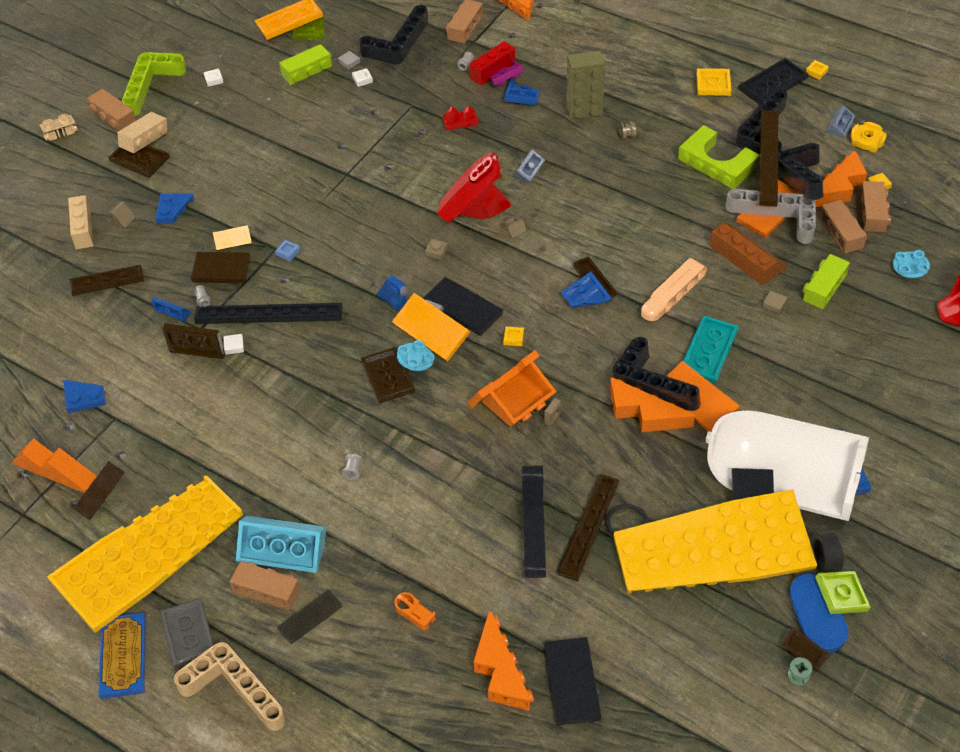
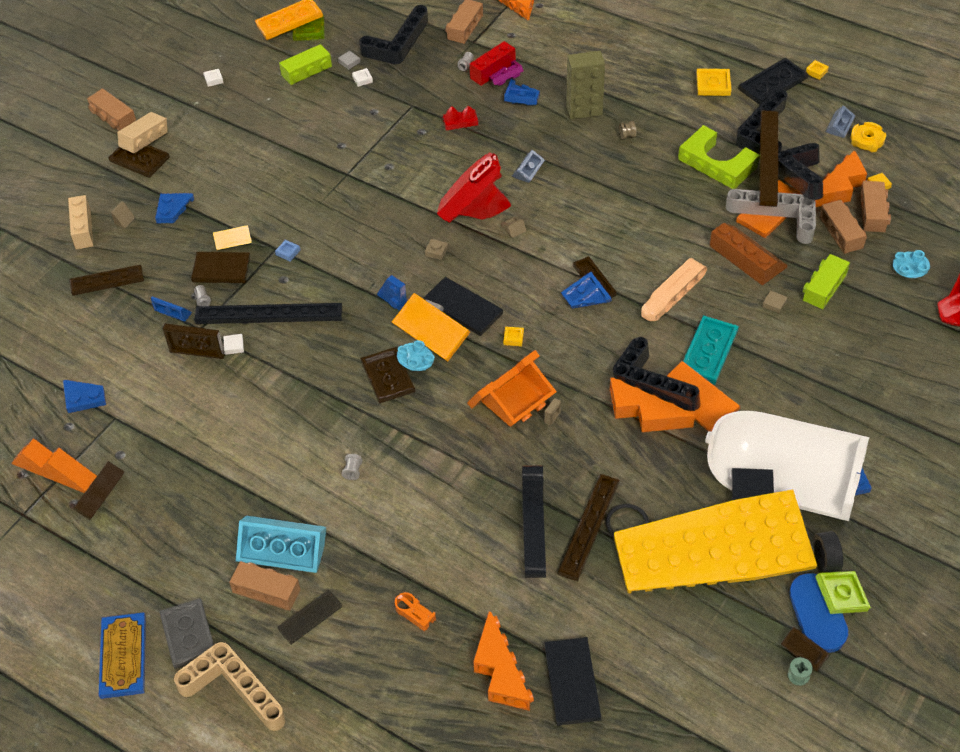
tan hinge [39,114,78,141] -> none
yellow wing [47,476,243,633] -> none
lime beam [122,52,186,116] -> none

